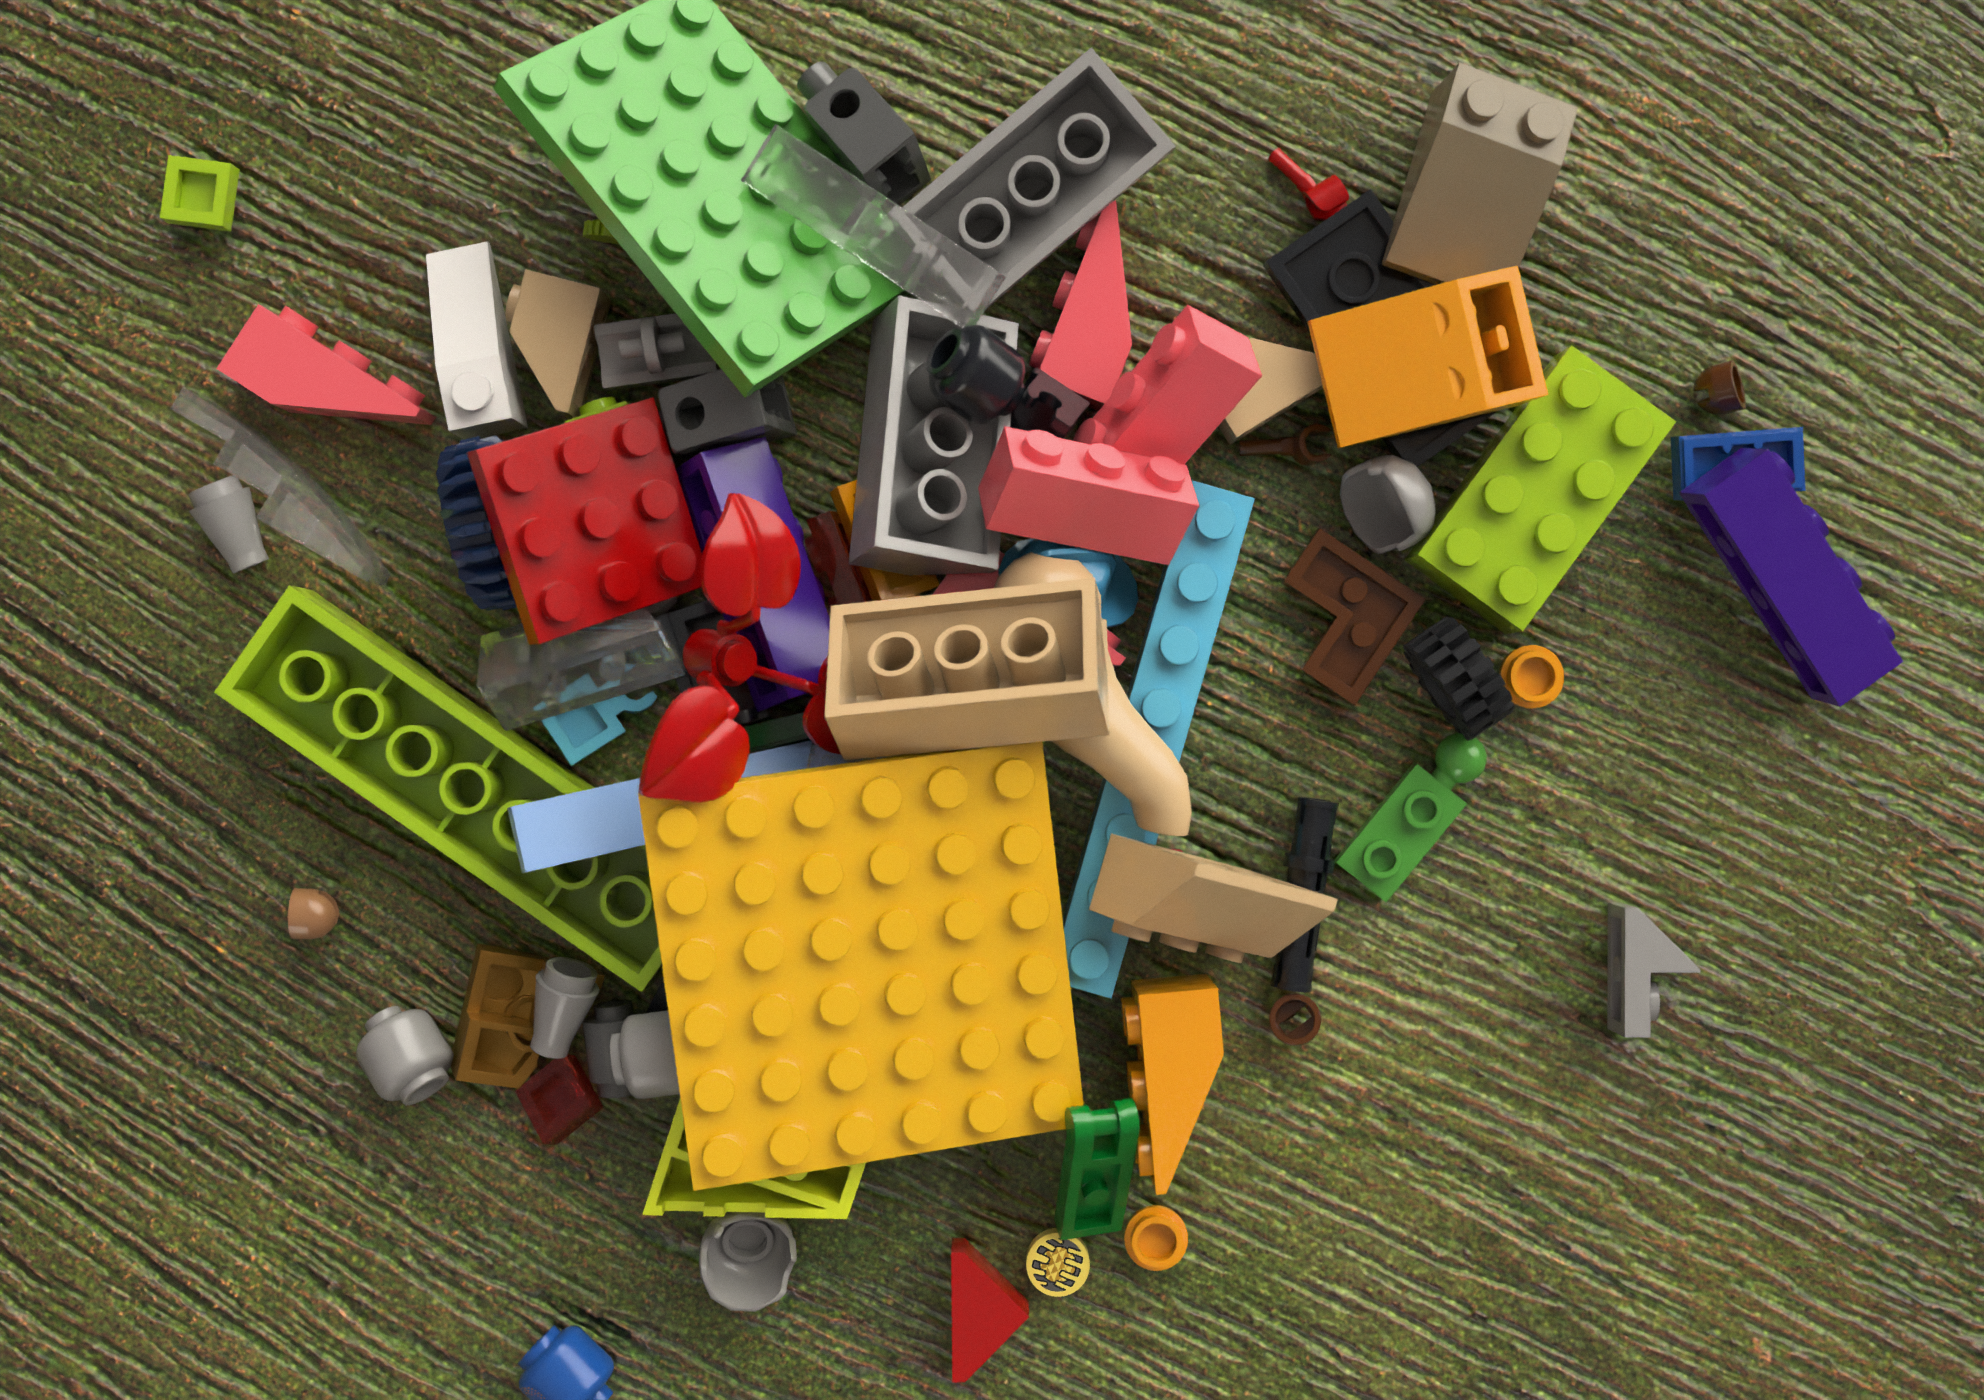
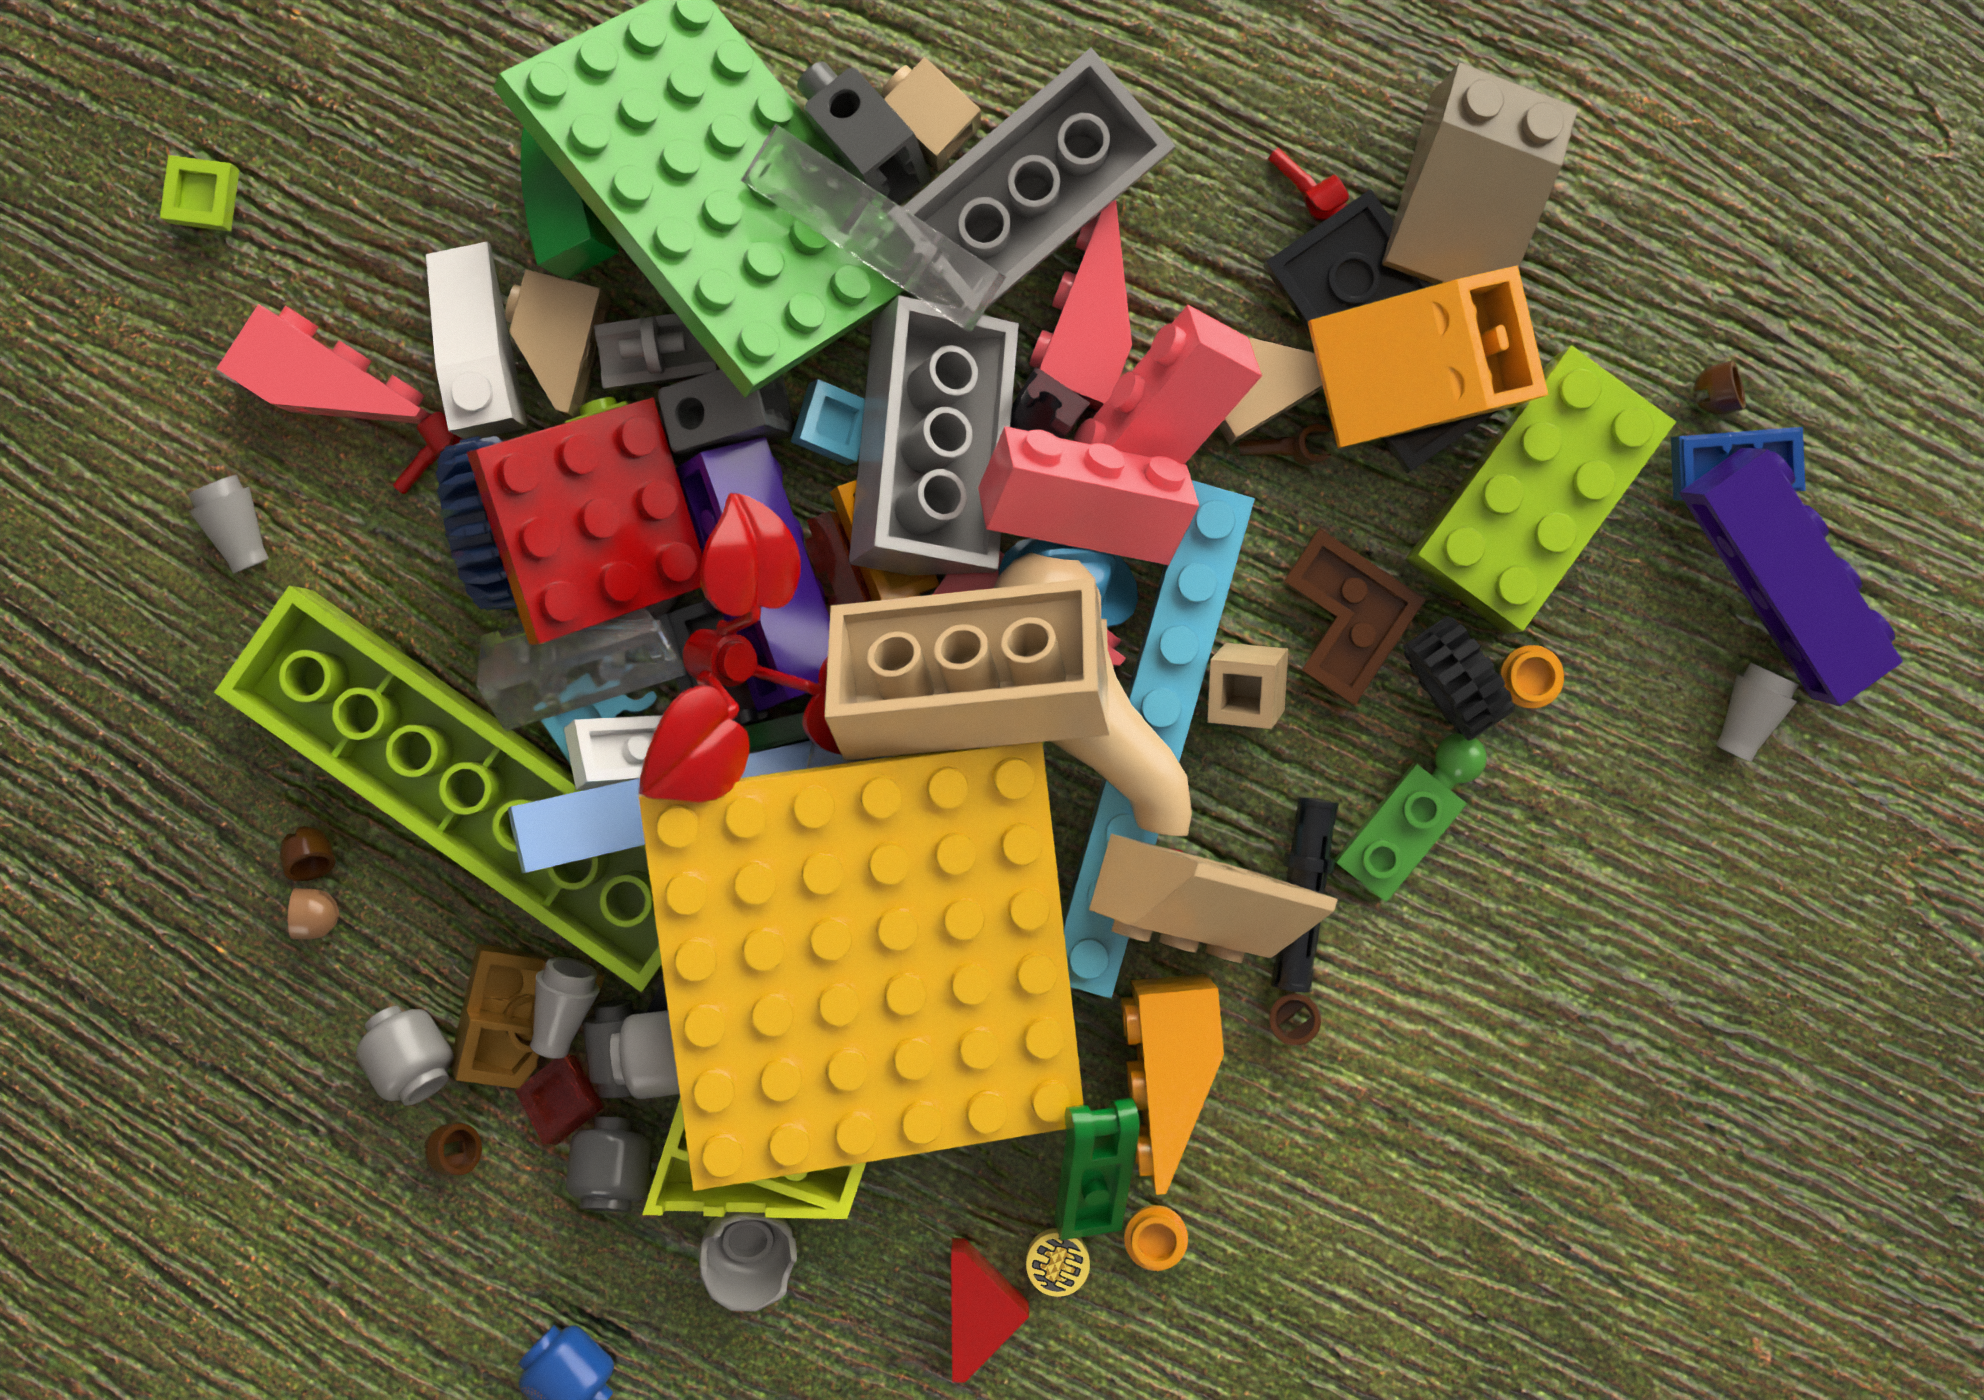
clear slope [171,387,391,586] -> none
black head [926,325,1025,424] -> none
light grey hair [1340,455,1436,554] -> none
light grey slope [1607,903,1701,1038] -> none
none -> reddish brown hinge [280,826,336,881]
none -> red hand [393,412,463,494]
none -> reddish brown hinge [424,1123,482,1175]
none -> green slope [520,126,619,280]
none -> white plate [564,715,663,790]
none -> dark grey head [566,1117,653,1212]
none -> medium azure plate [791,379,865,465]
none -> tan brick [882,57,981,171]
none -> tan brick [1207,643,1288,729]
none -> light grey cone [1716,662,1799,762]

